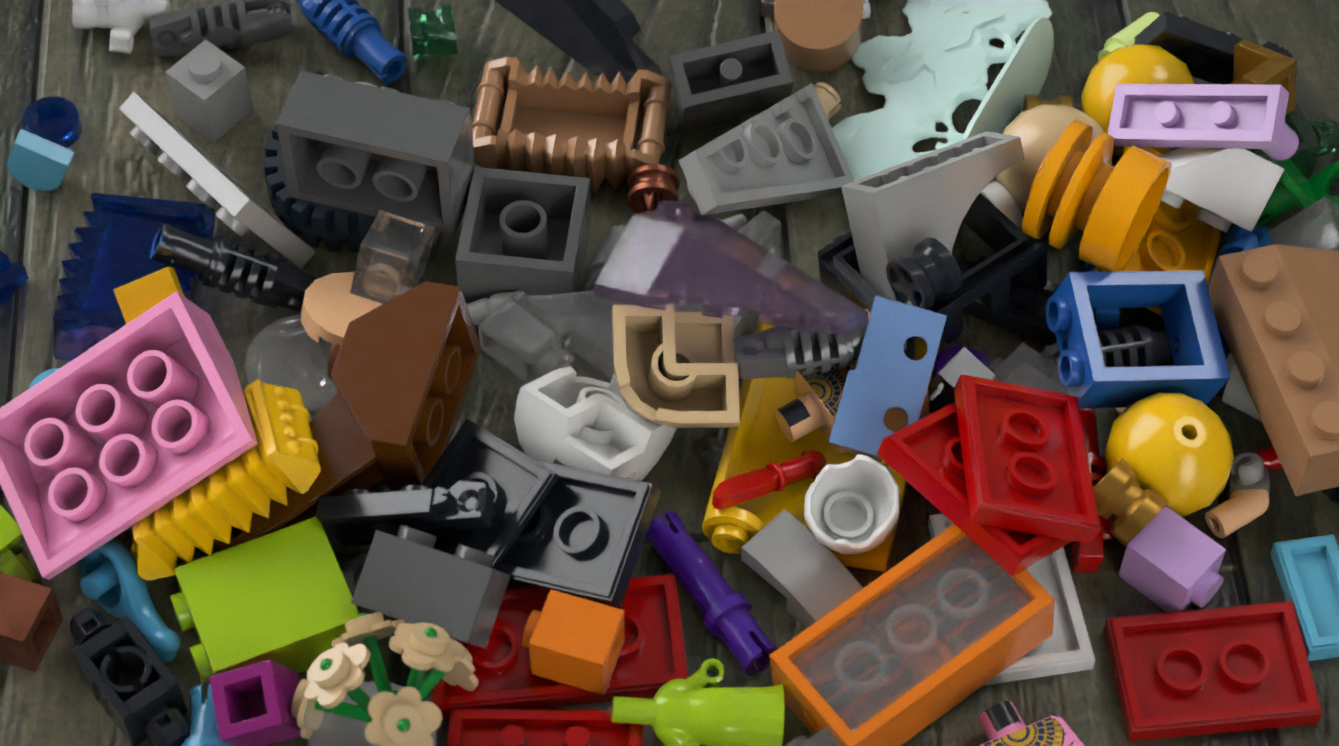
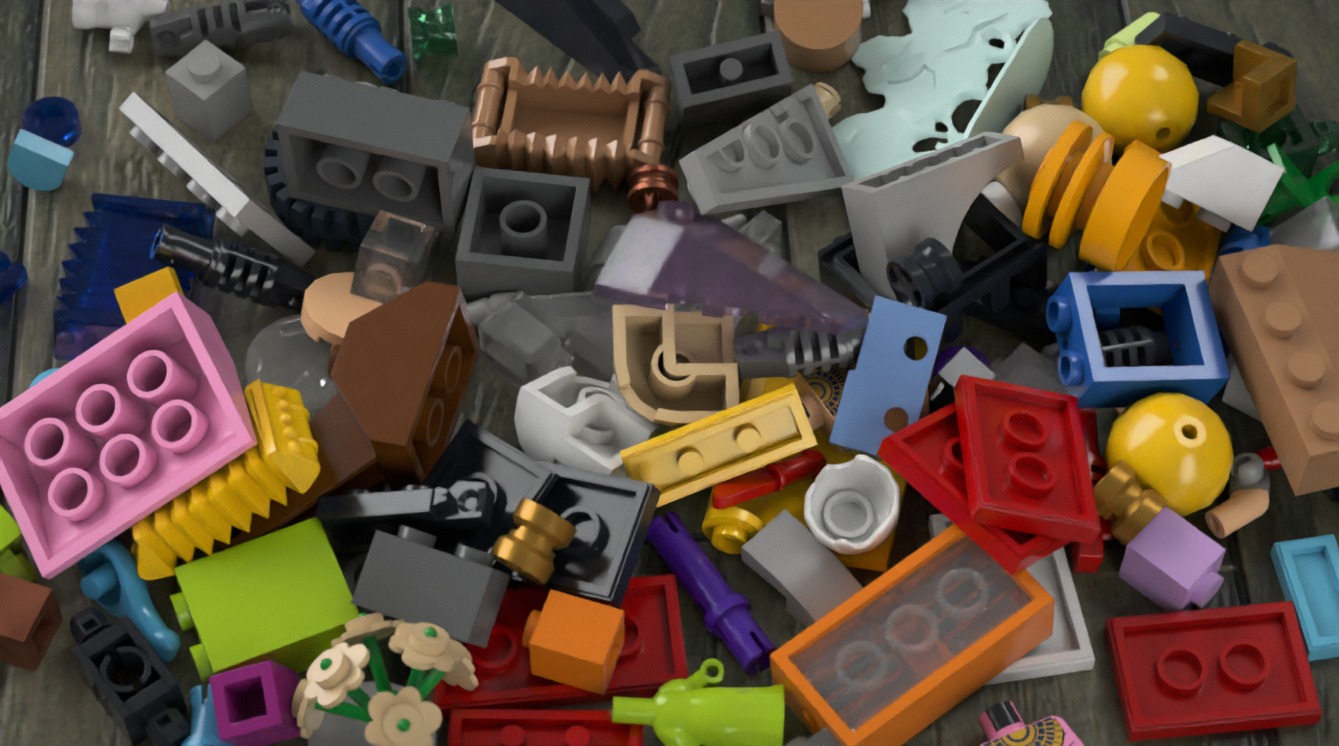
lavender piece [1108,84,1299,161] -> none
none -> pearl gold wheel [490,498,577,586]
none -> yellow tile [620,383,818,508]

